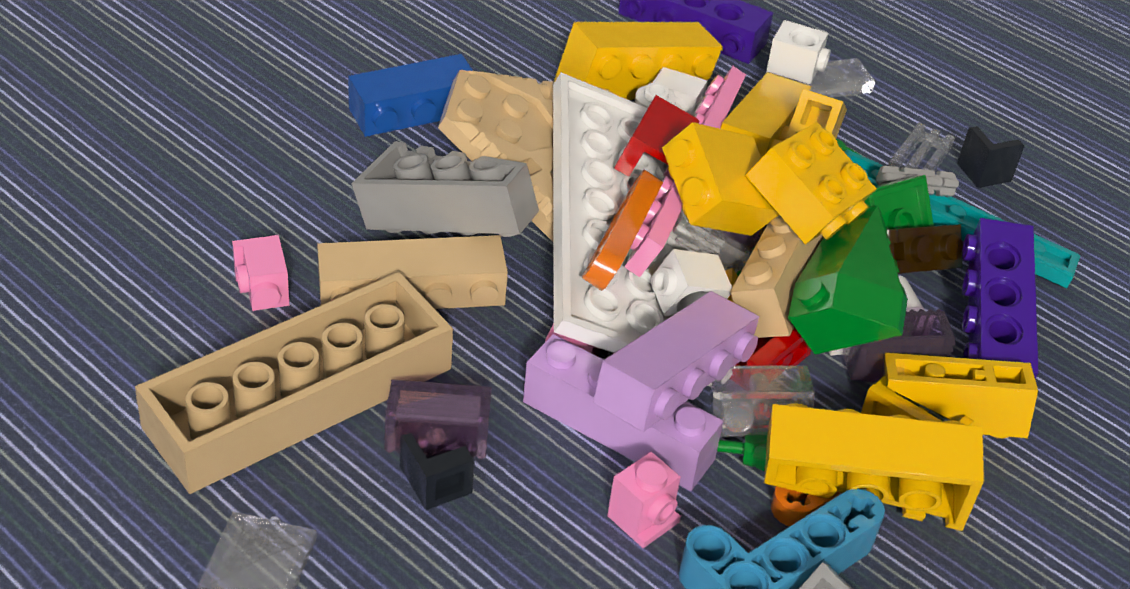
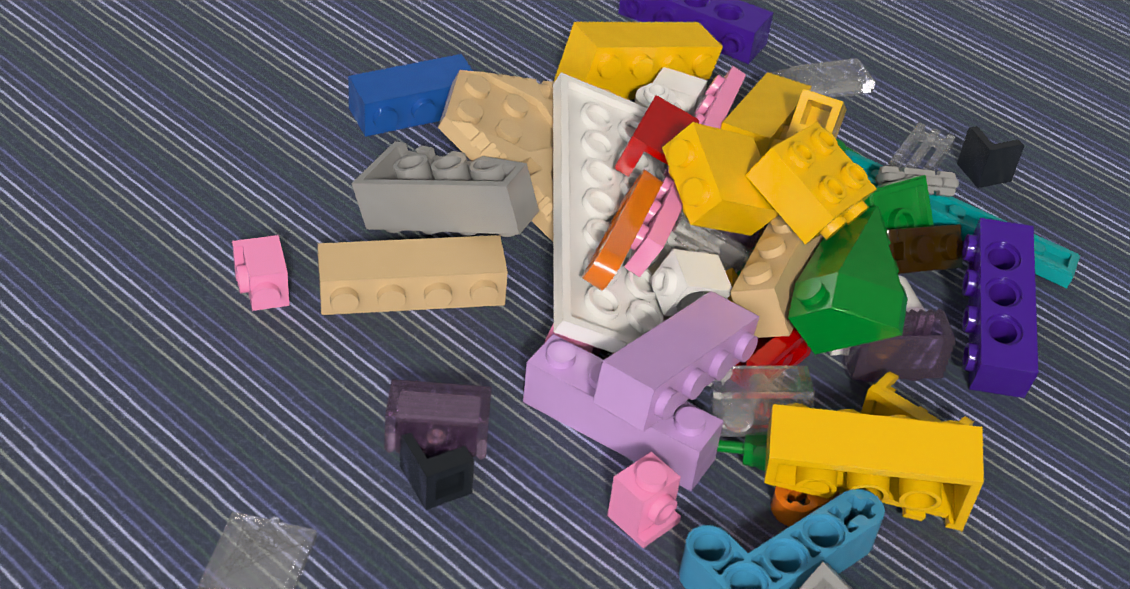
tan brick [135,272,453,494] -> none
white brick [767,20,831,85] -> none
yellow slope [883,353,1038,438] -> none

